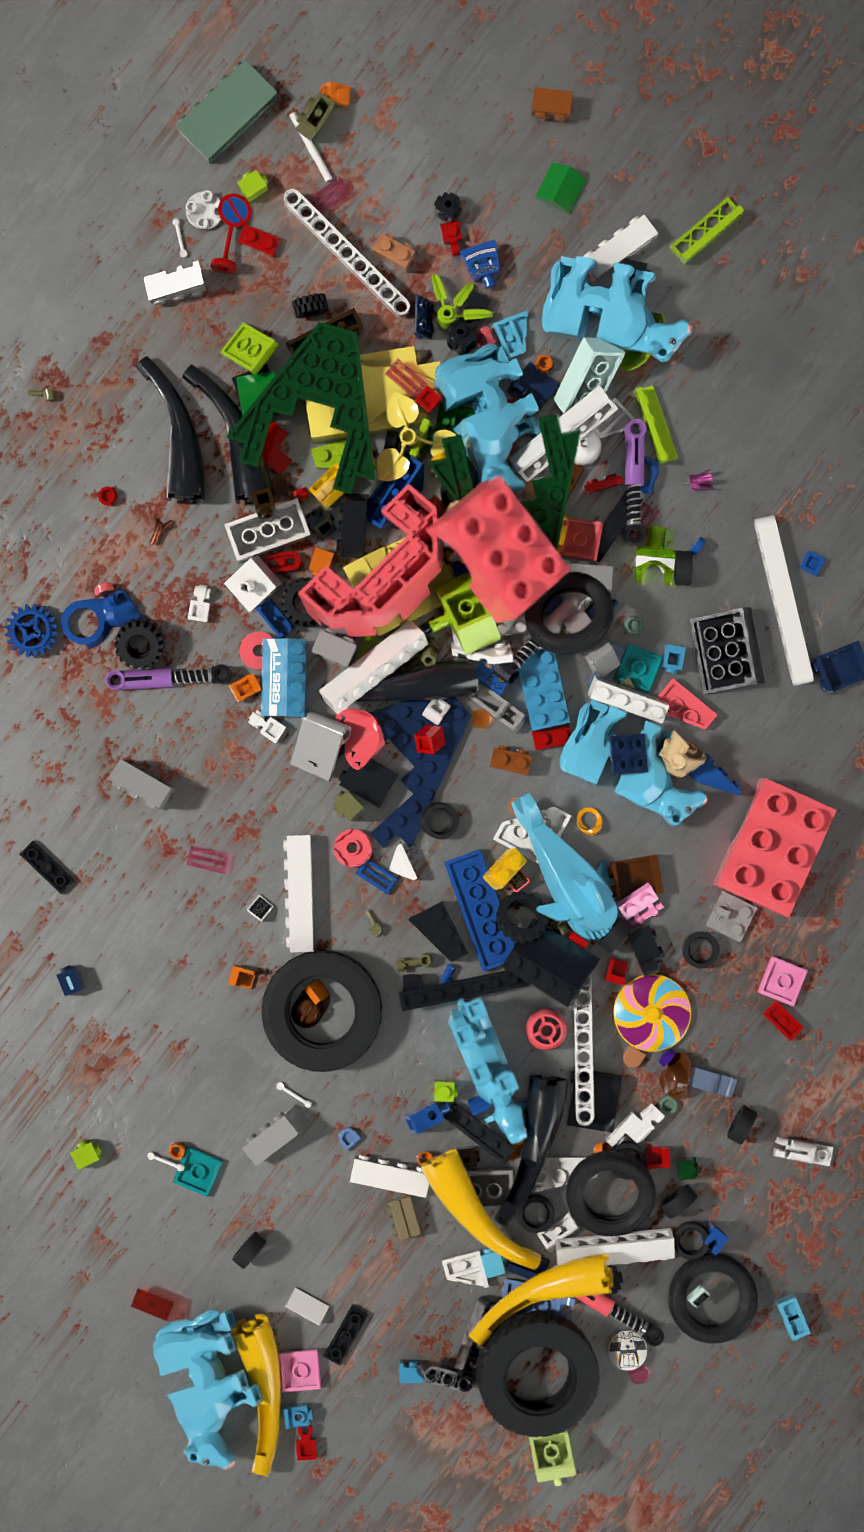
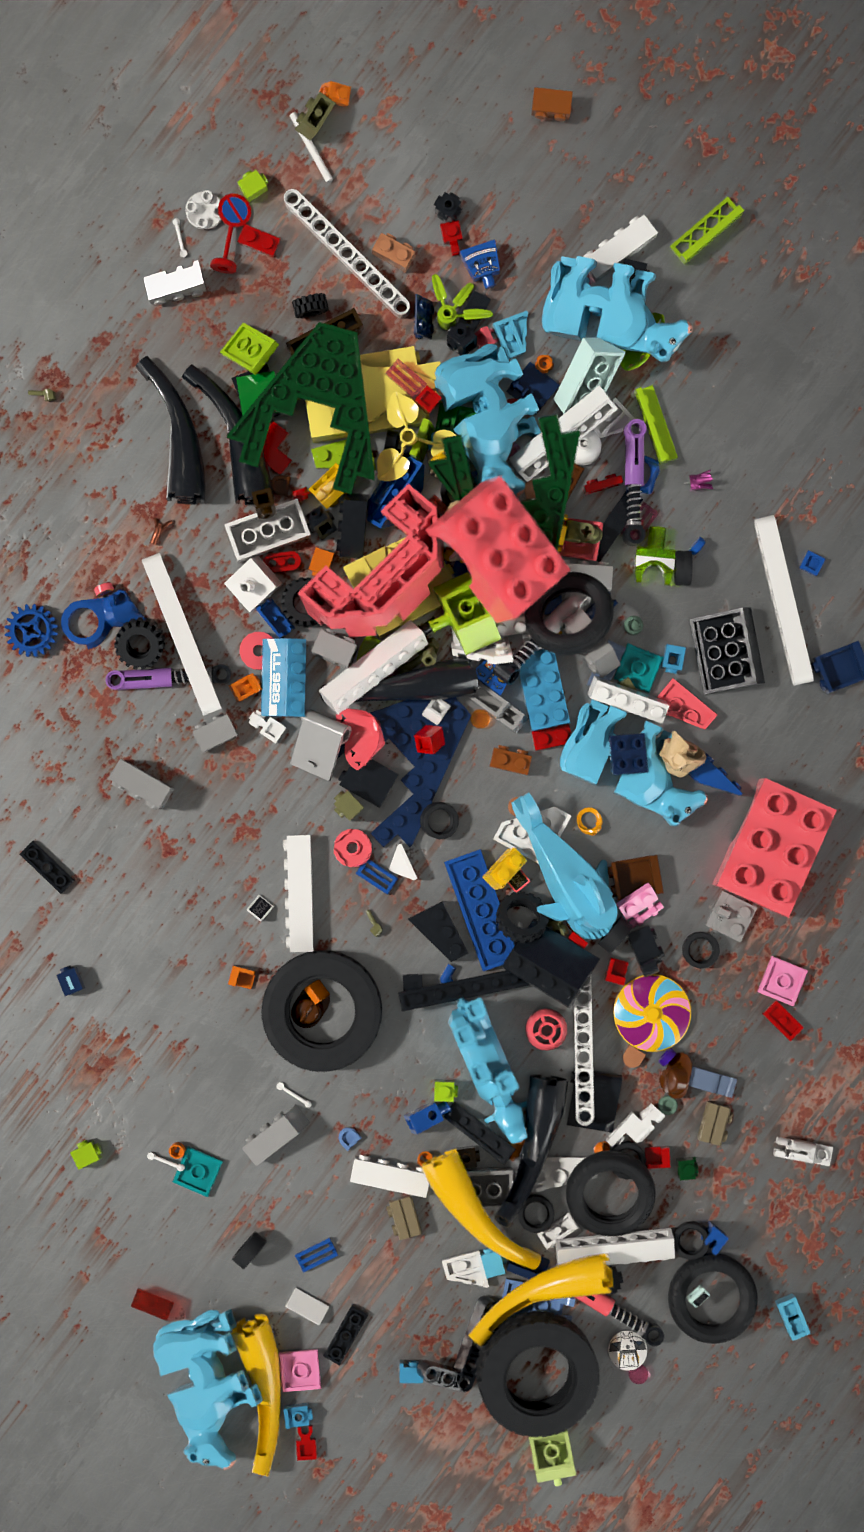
red plate [98,486,118,506] -> none
sand green brick [176,60,278,164] -> none
clear pink tile [186,846,229,874] -> none
white plate [188,584,211,622] -> none
clear pink tile [309,177,351,214] -> none
olive bar [396,953,433,973] -> none
blue slope [468,1095,491,1116] -> none
green slope [535,163,586,214] -> none
black tyre [660,1184,698,1219] -> none
black tyre [727,1105,757,1145] -> none
none -> white beam [142,553,222,716]
none -> light grey brick [192,713,239,753]
none -> blue tile [295,1237,338,1273]
none -> olive piece [564,520,602,544]
none -> dark tan brick [697,1101,733,1146]

